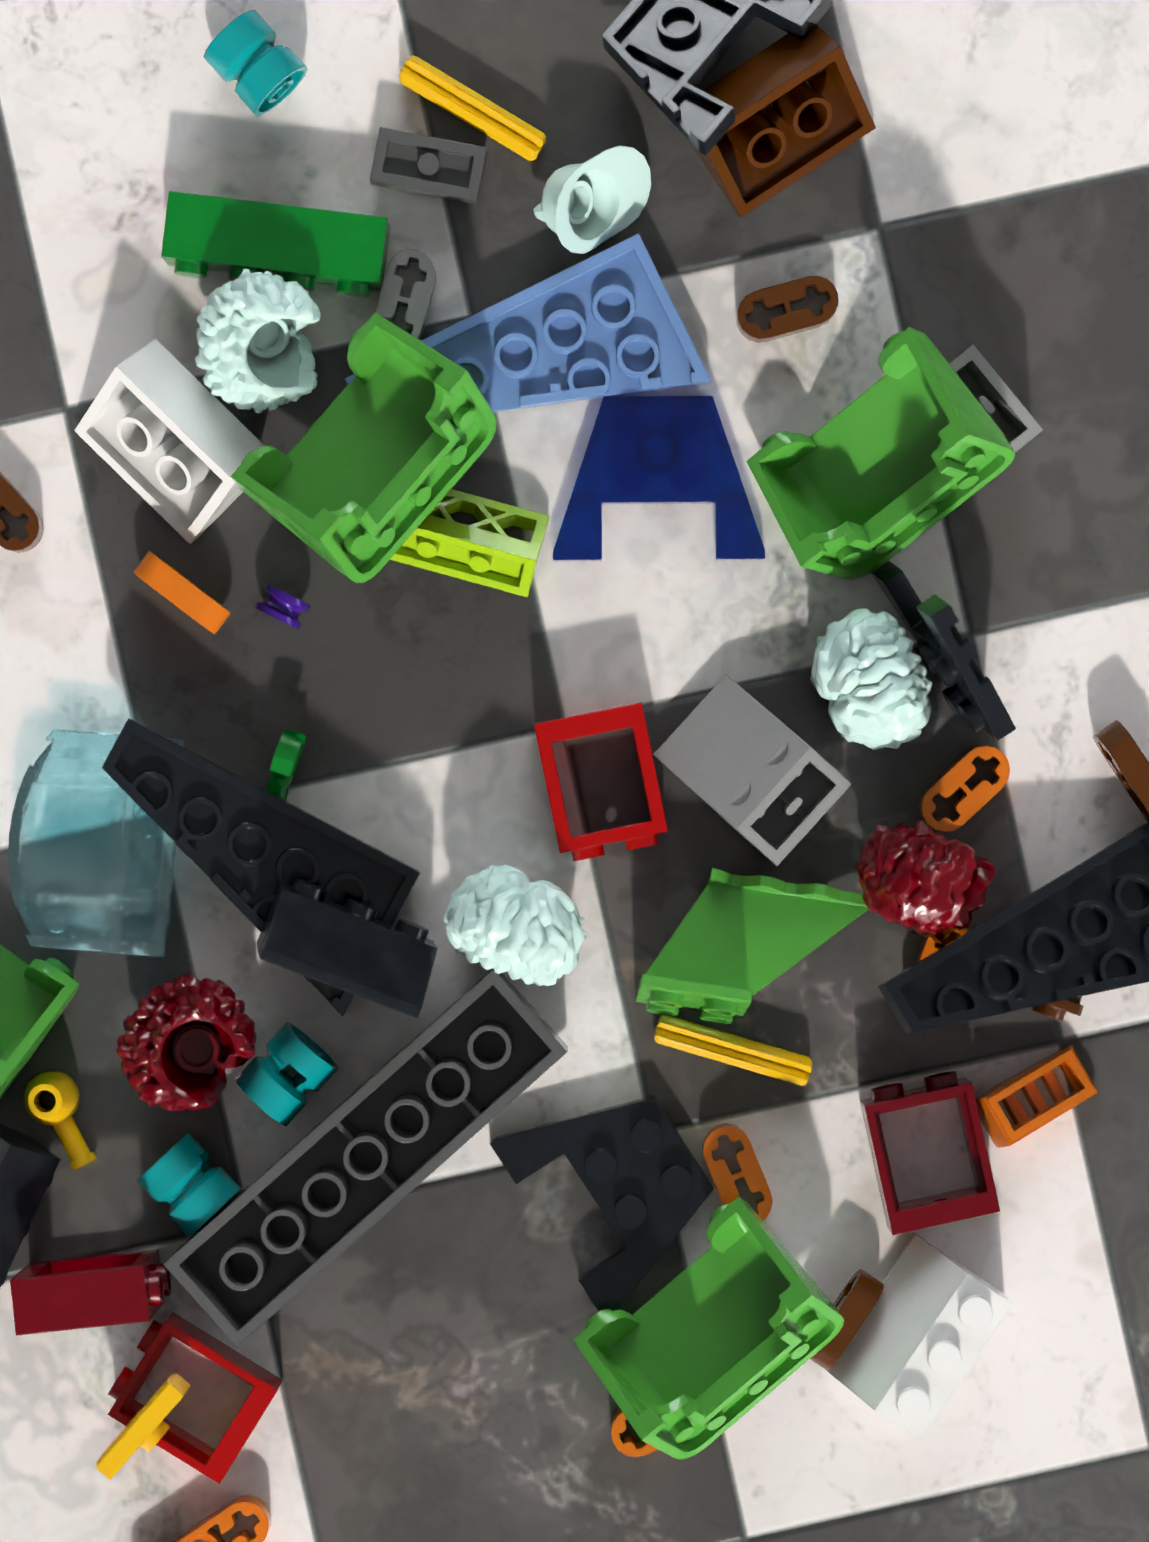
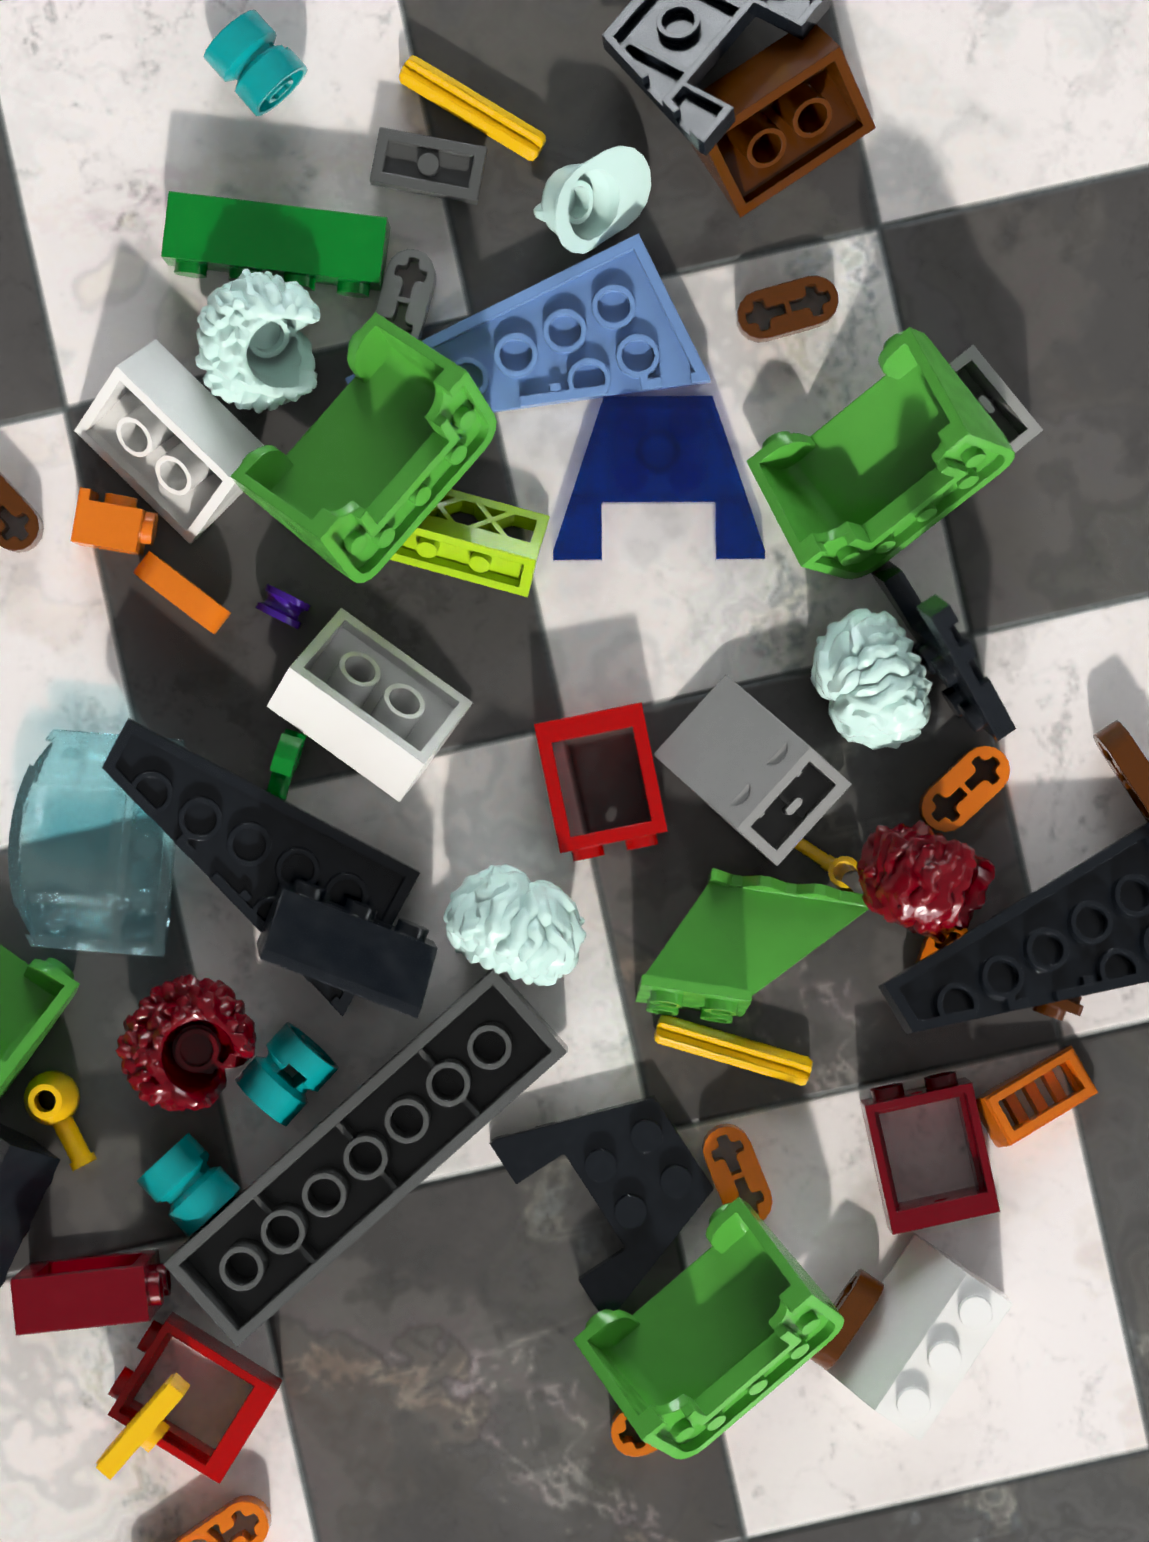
none -> orange brick [71,487,158,556]
none -> white slope [267,608,473,802]
none -> yellow hand [794,838,857,893]

